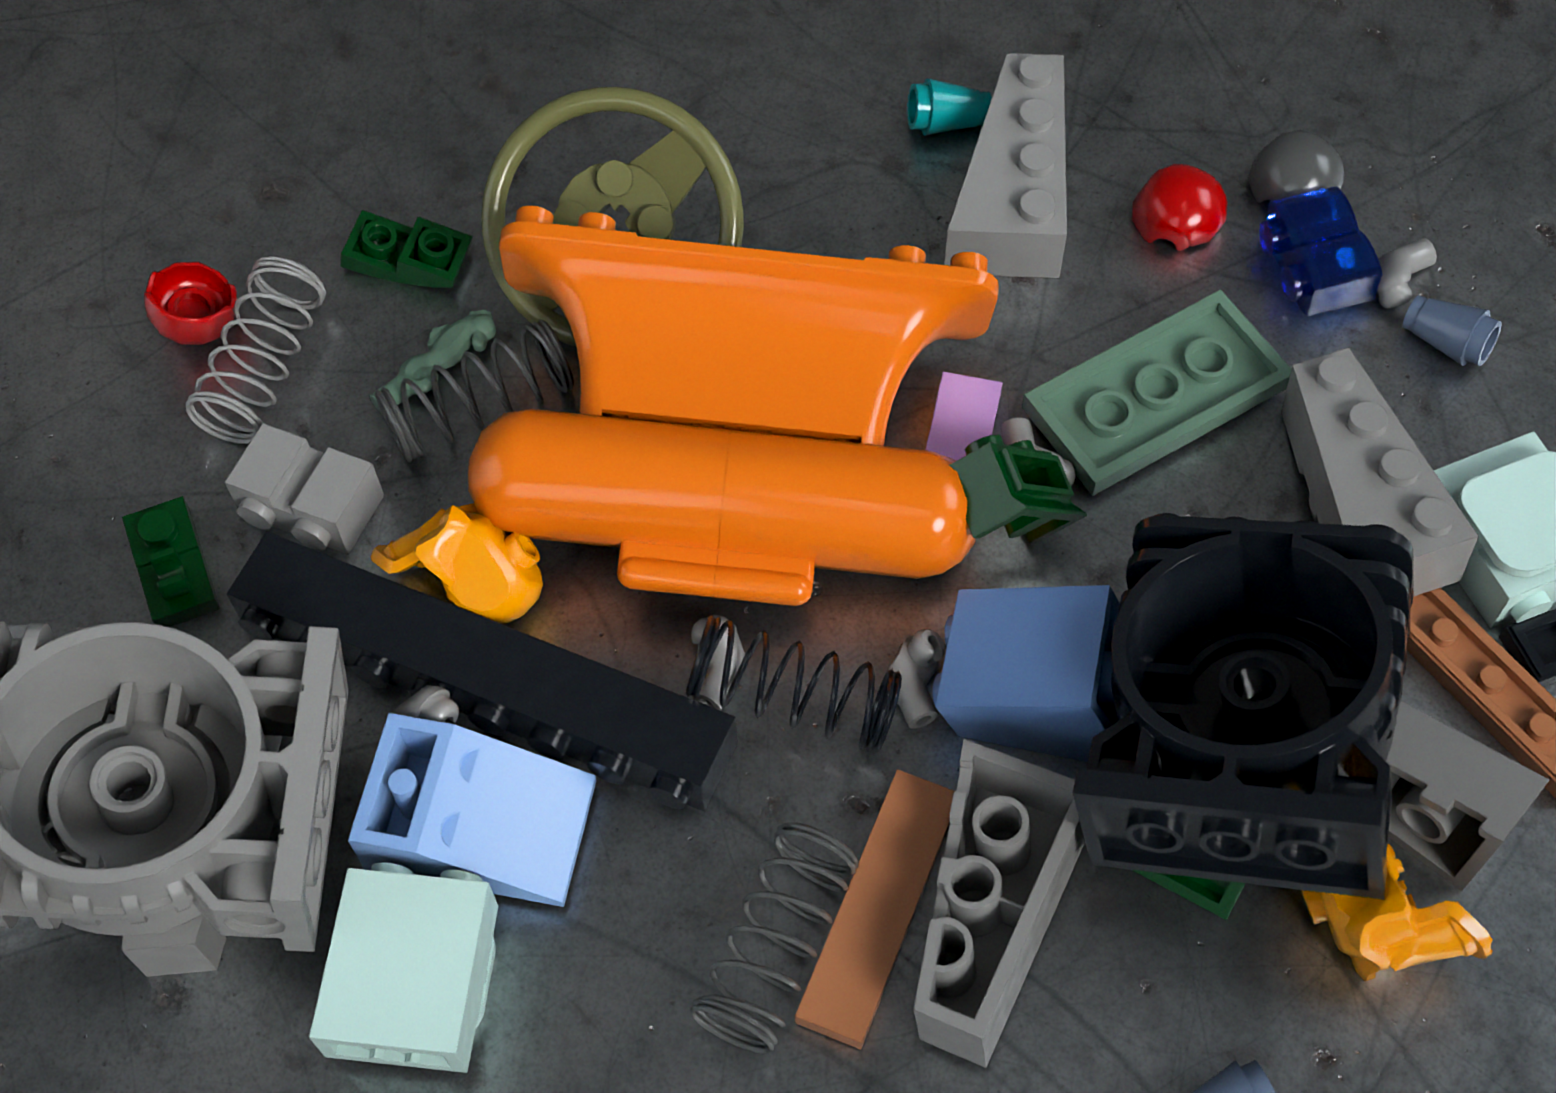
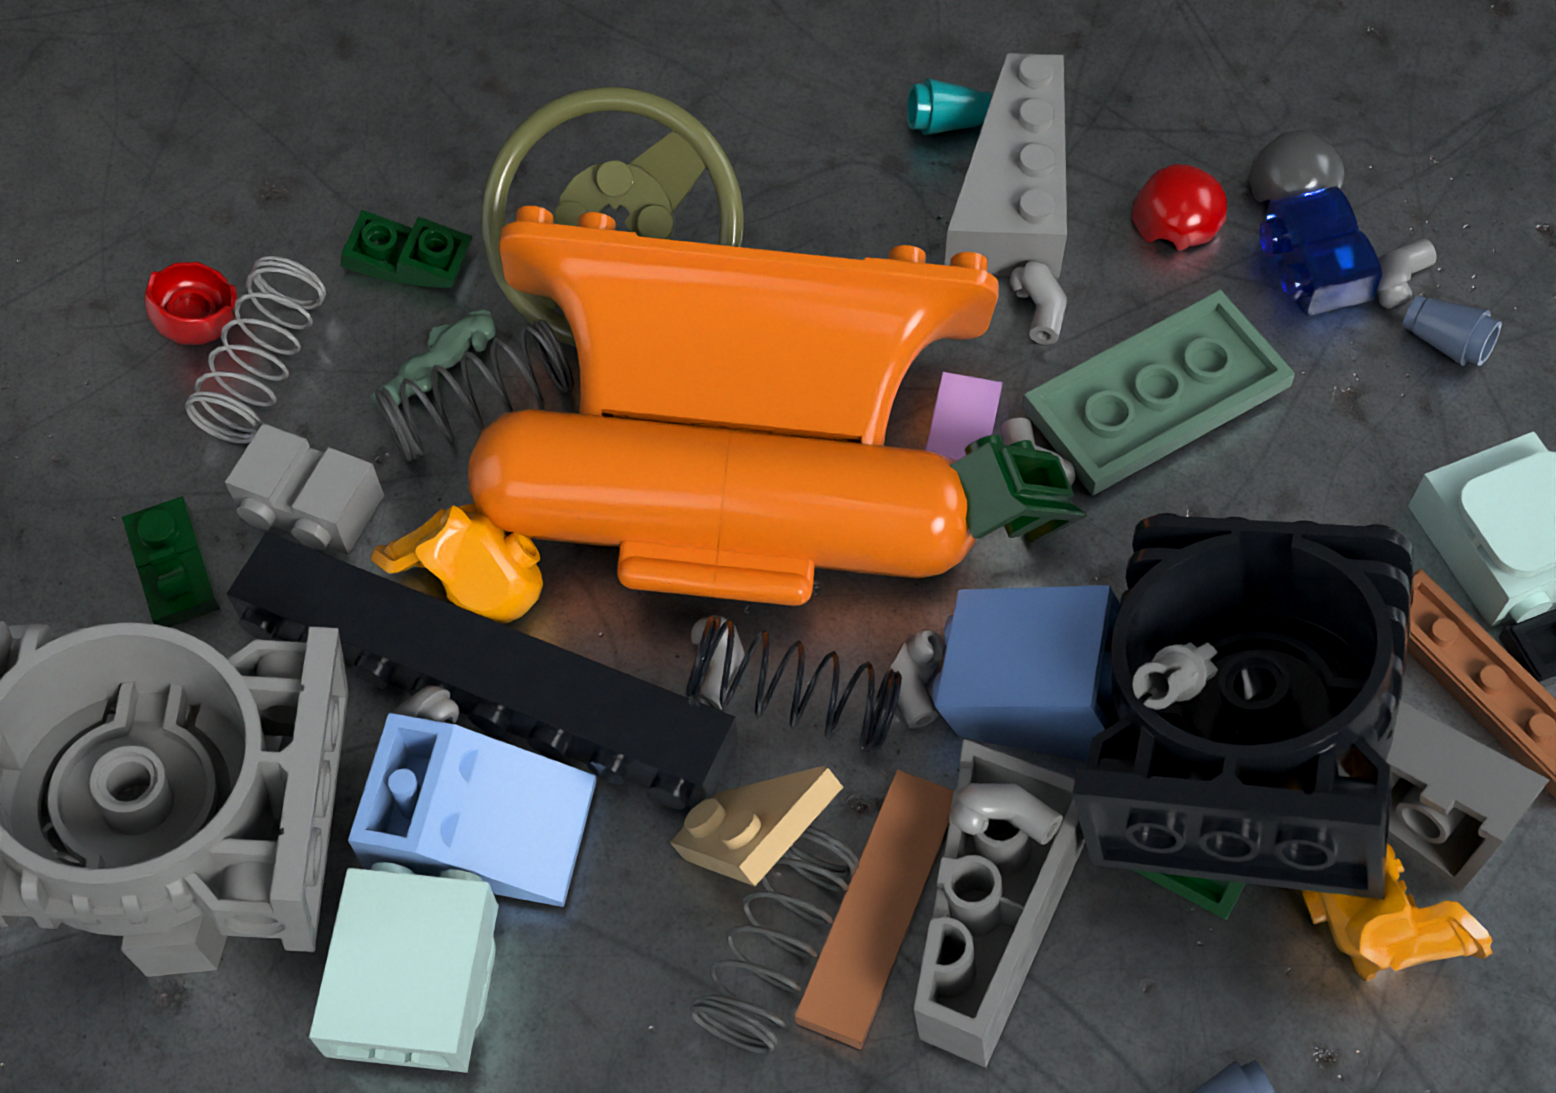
light grey wedge [1281,347,1479,597] -> none
none -> tan wing [670,766,843,886]
none -> light grey arm [950,783,1063,845]
none -> light grey arm [1010,261,1067,345]
none -> light grey axle [1133,643,1218,709]

